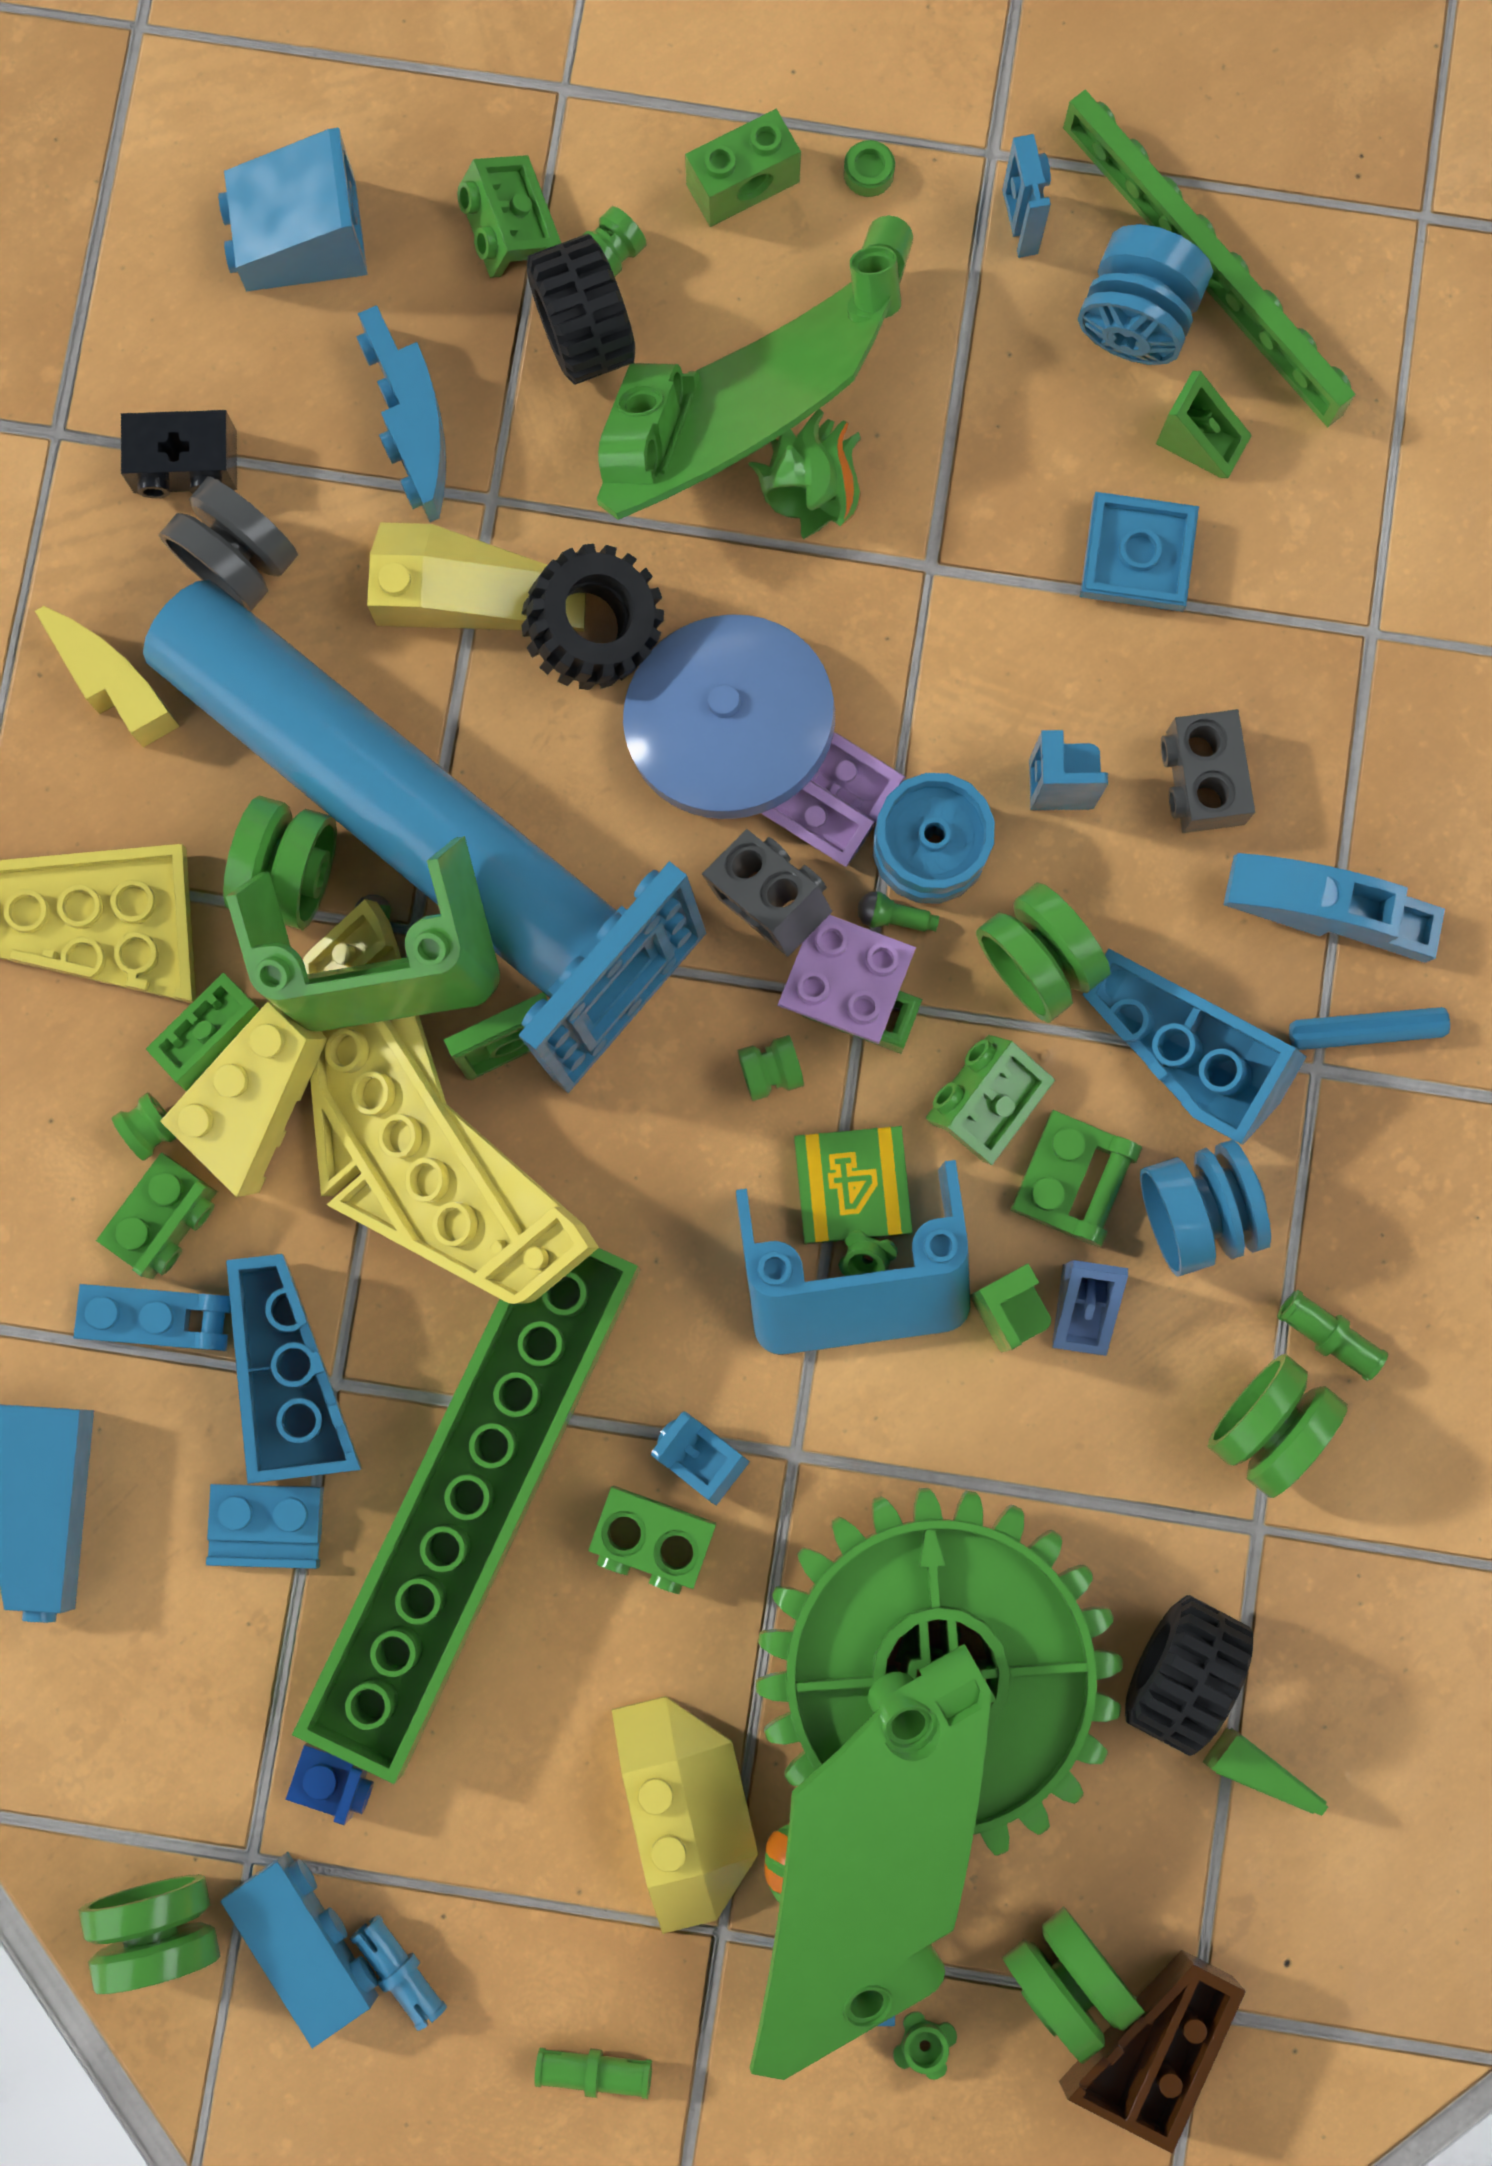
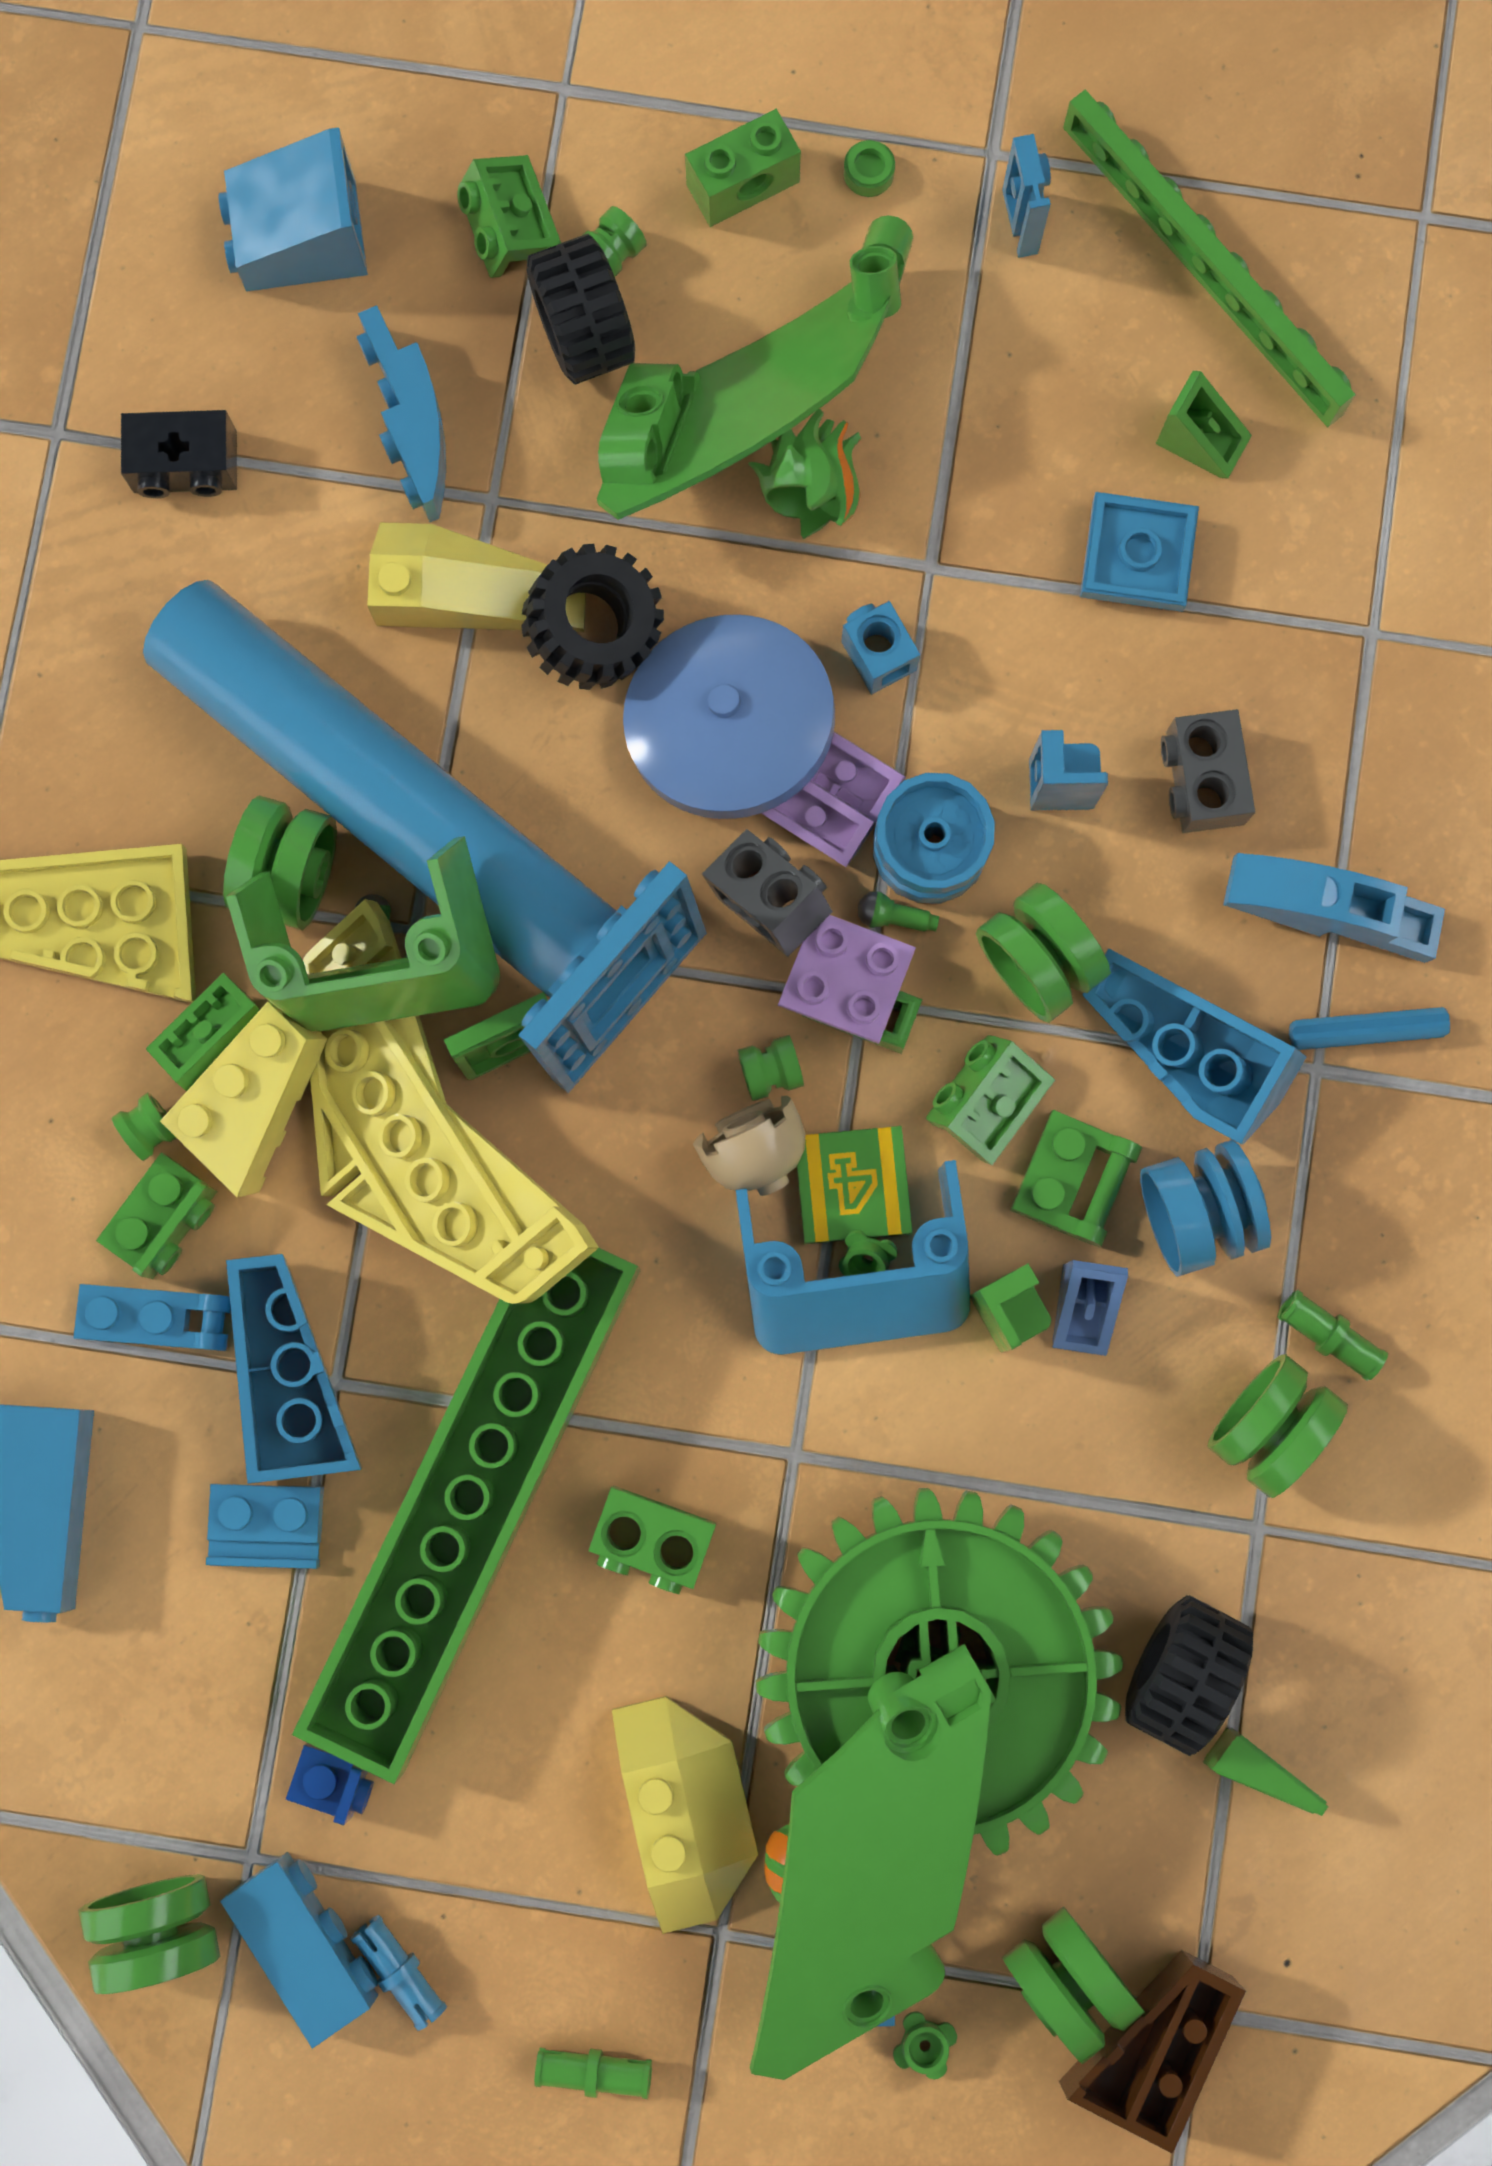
light yellow slope [35,606,180,747] -> none
dark grey wheel [159,476,298,612] -> none
dark azure bracket [651,1411,750,1506] -> none
dark azure wheel [1077,224,1213,365] -> none
none -> tan cylinder [693,1096,805,1196]
none -> dark azure brick [841,601,920,695]

